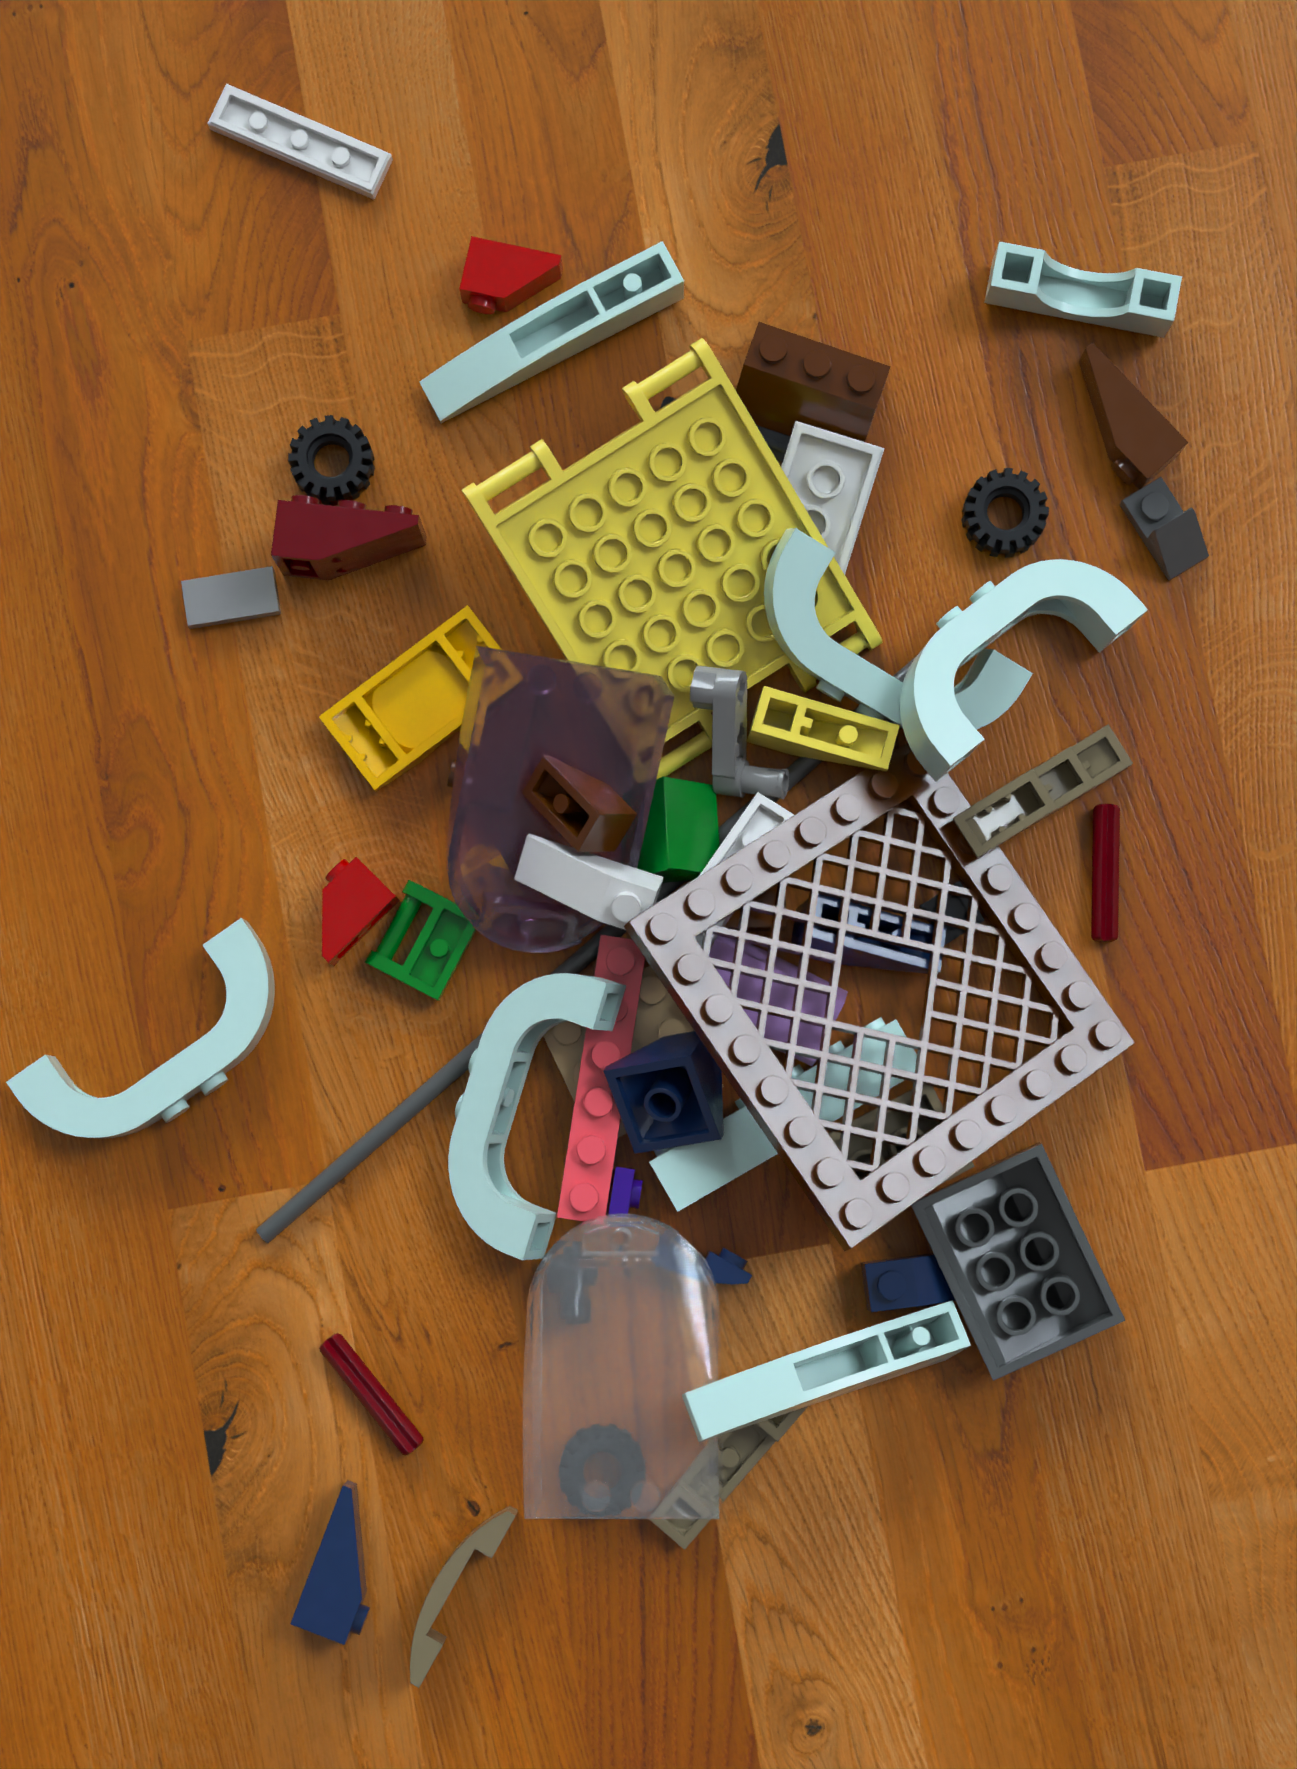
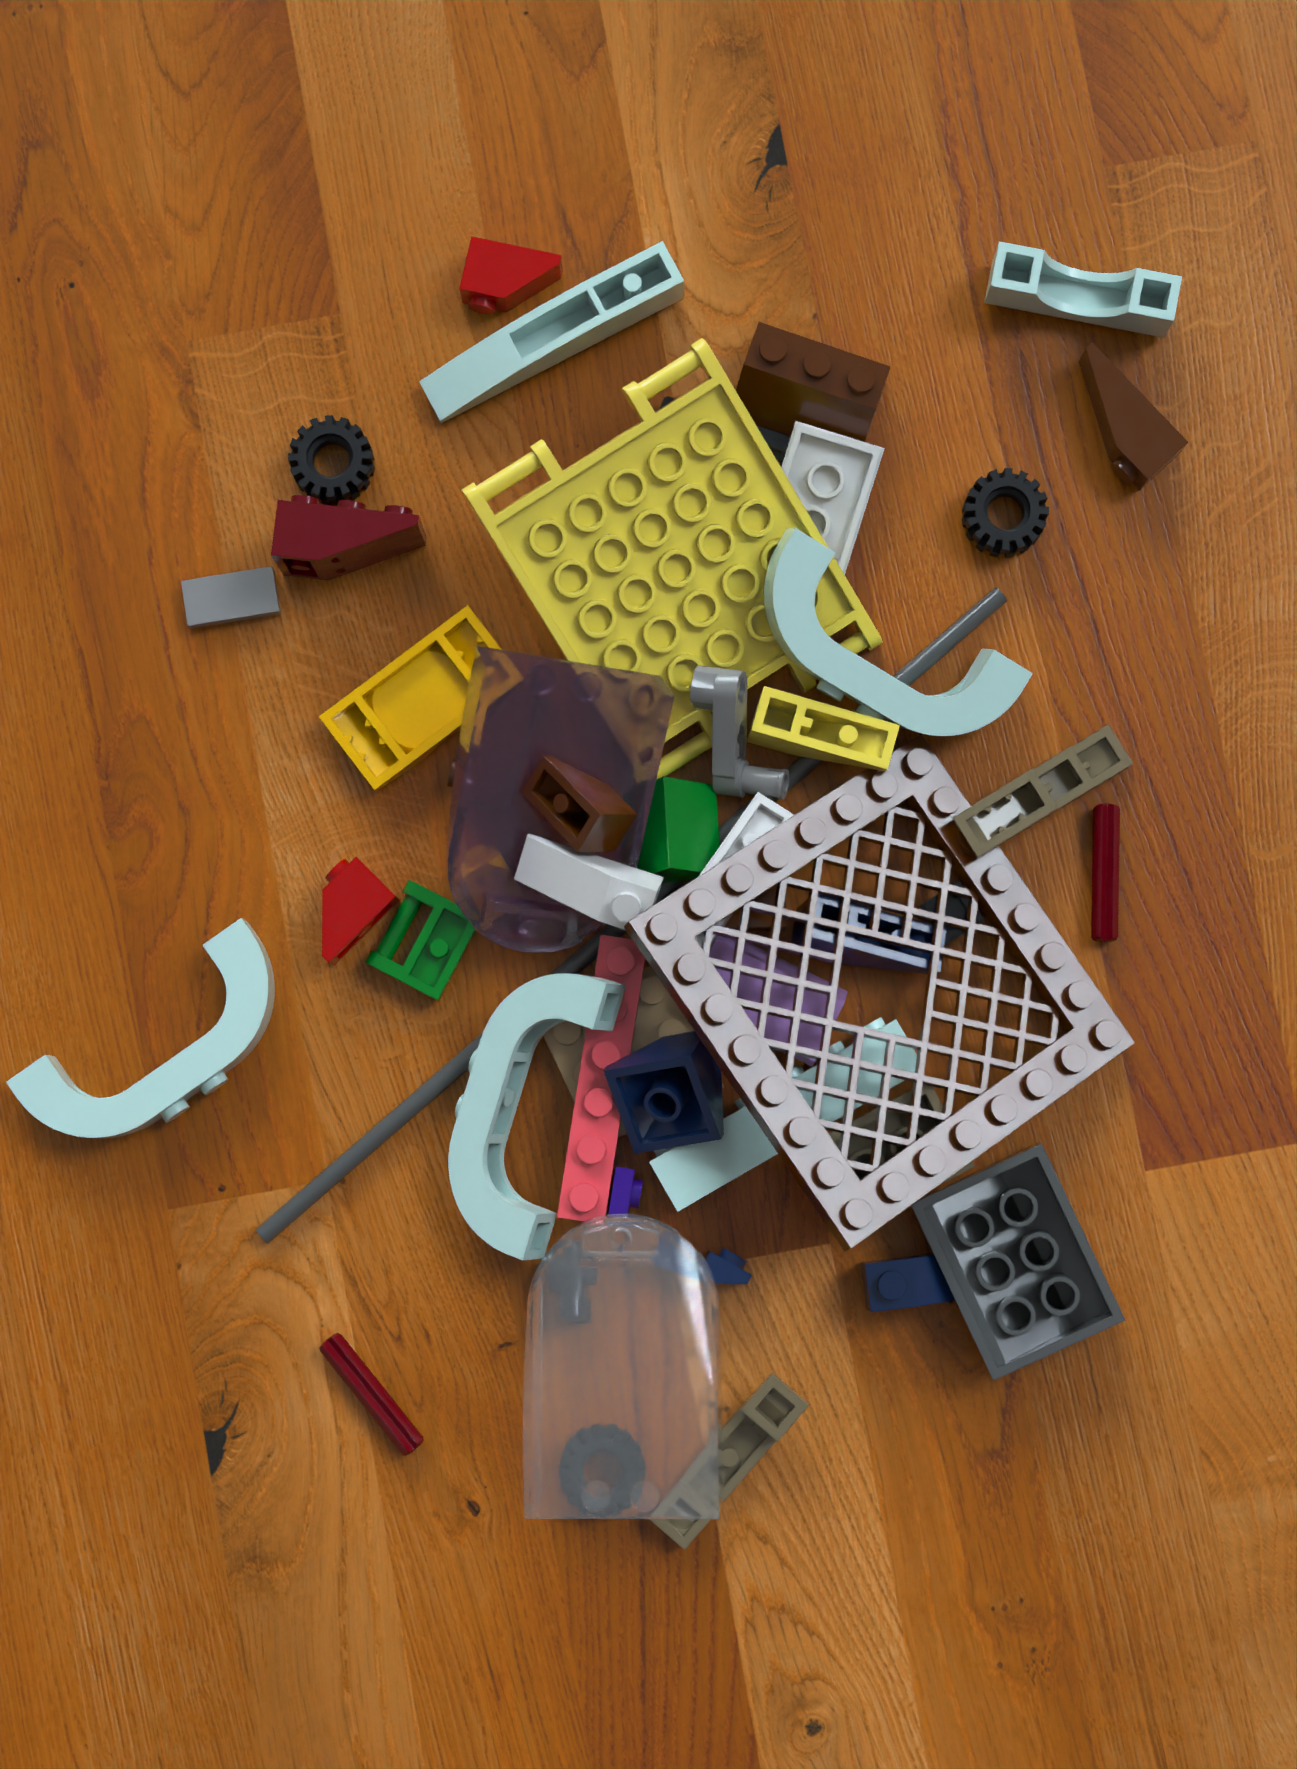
white tile [207,84,393,200] -> none
dark blue slope [290,1480,370,1645] -> none
dark tan slope [410,1505,518,1688] -> none
light aqua slope [682,1300,971,1442] -> none
light aqua arch [900,559,1148,782] -> none
dark grey slope [1119,477,1209,581] -> none

